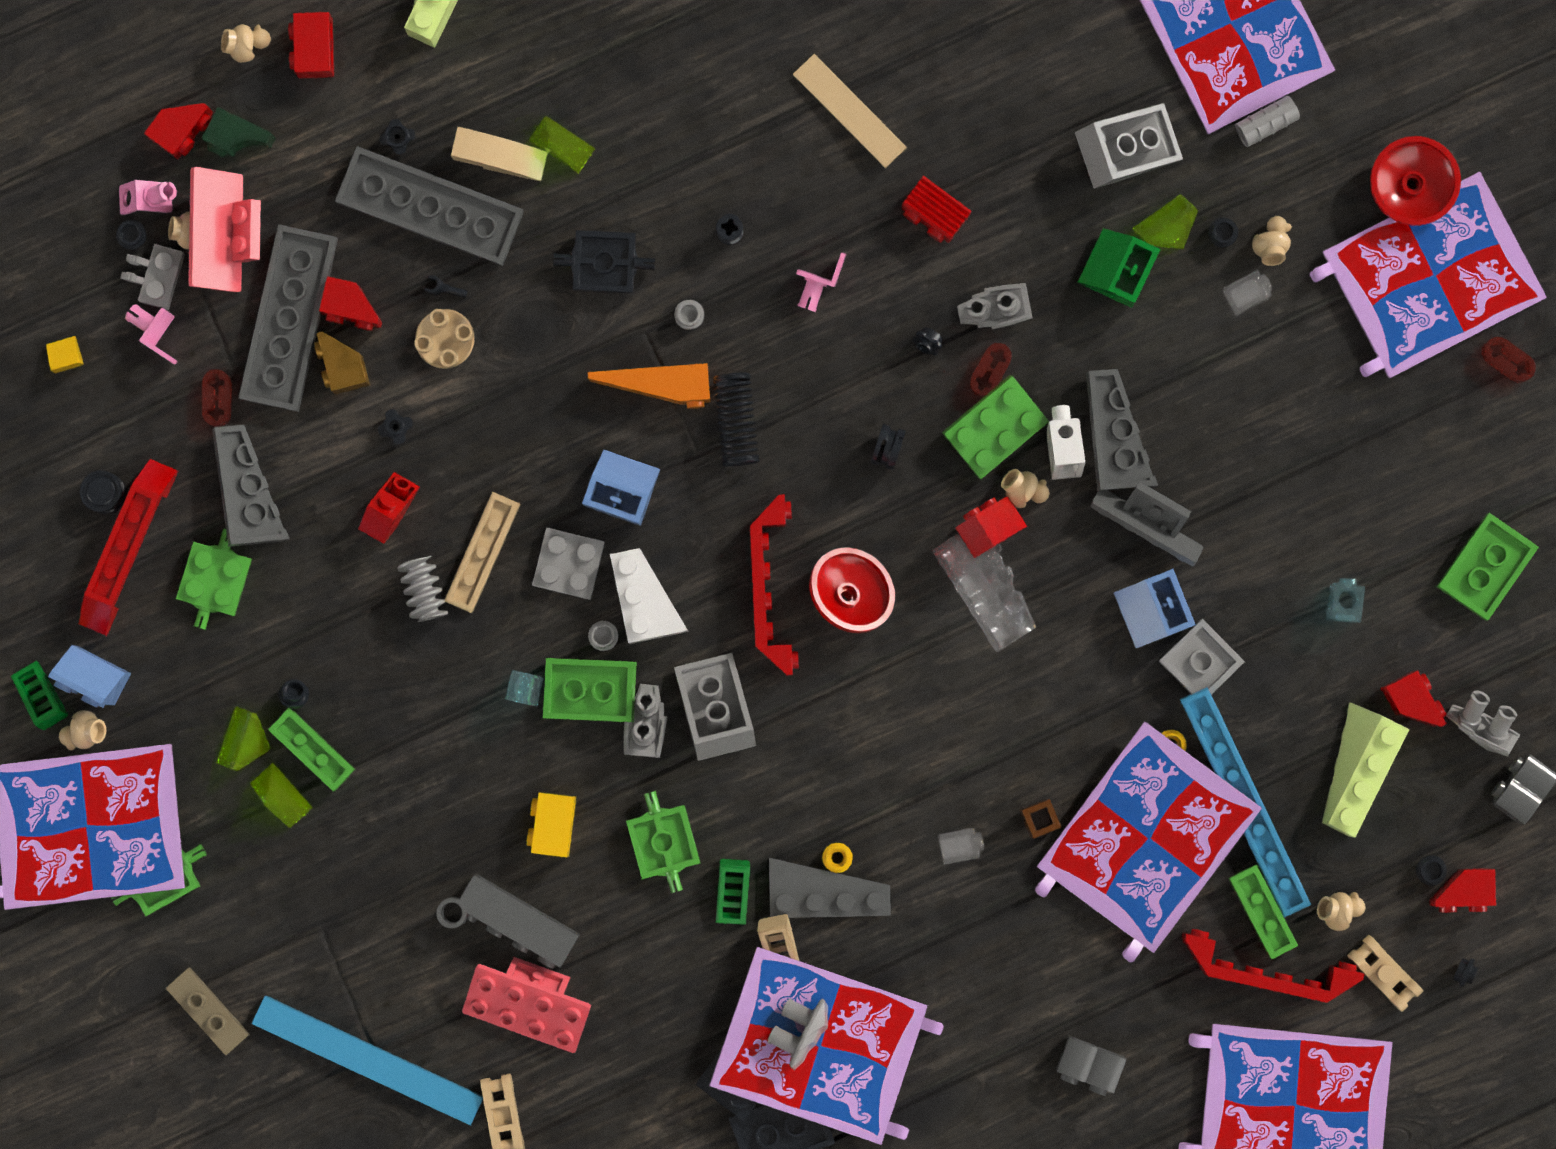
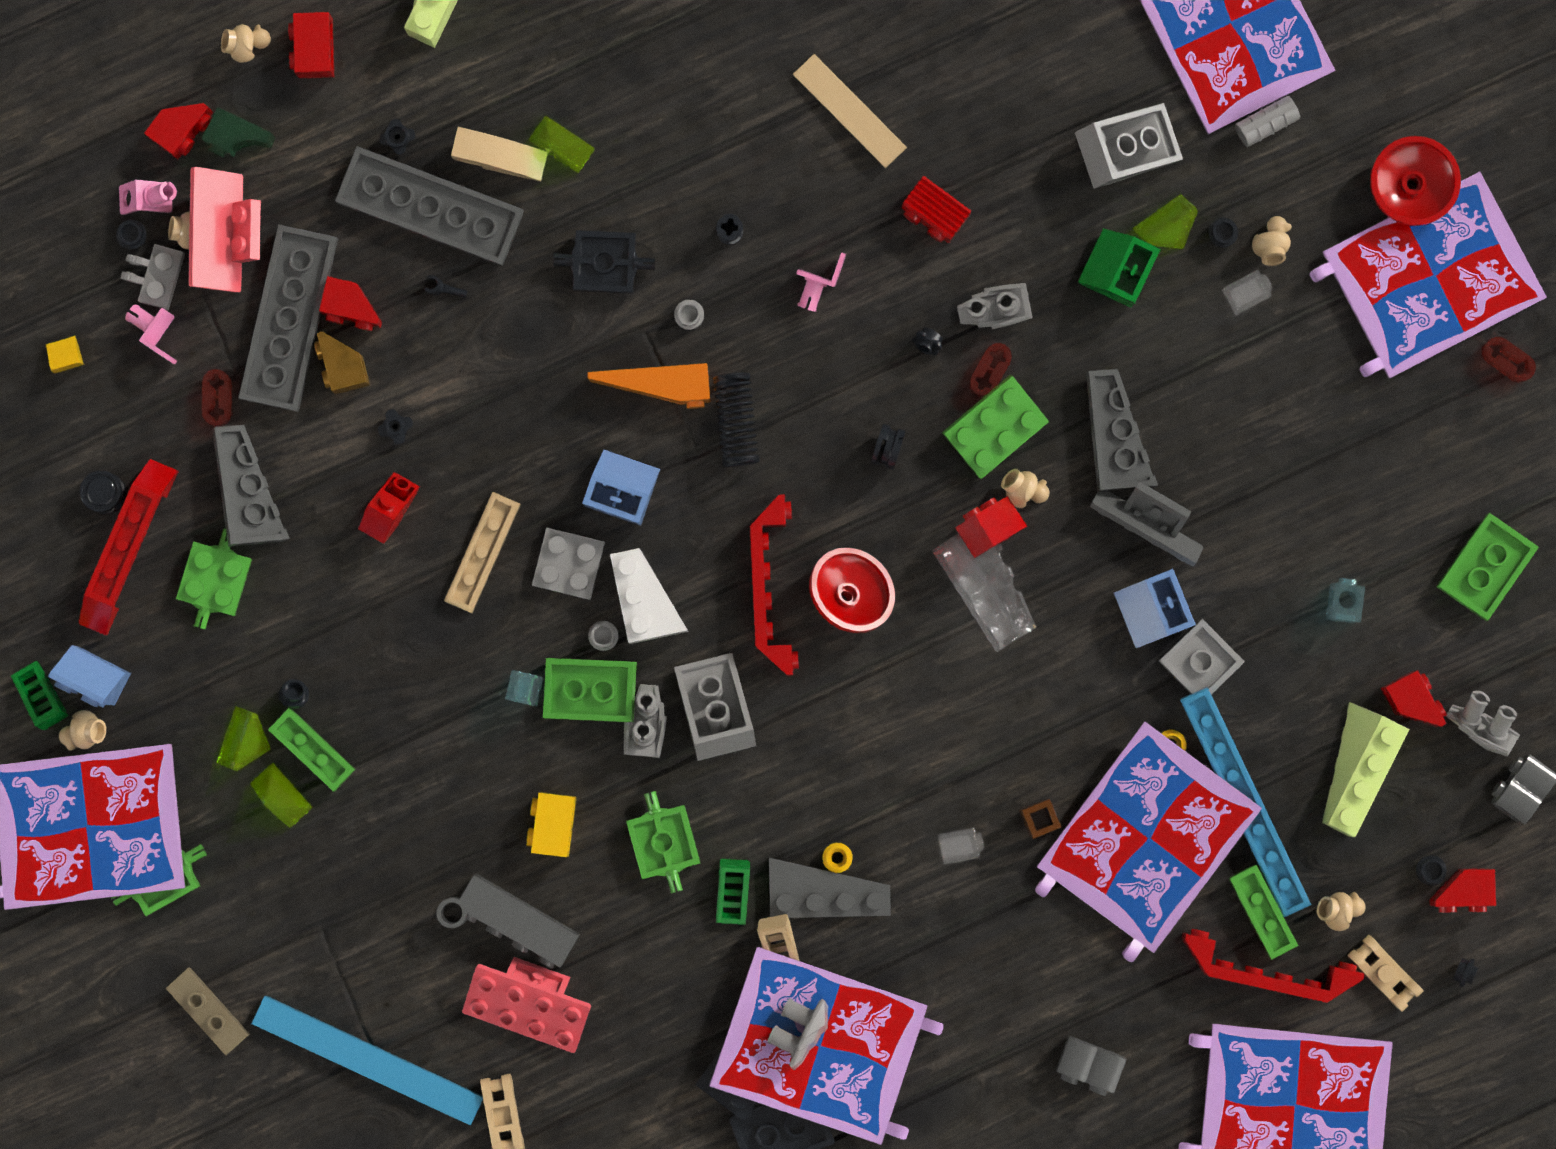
light grey piece [397,556,448,622] -> none
tan dish [414,309,474,369] -> none
white torso [1047,405,1085,480] -> none

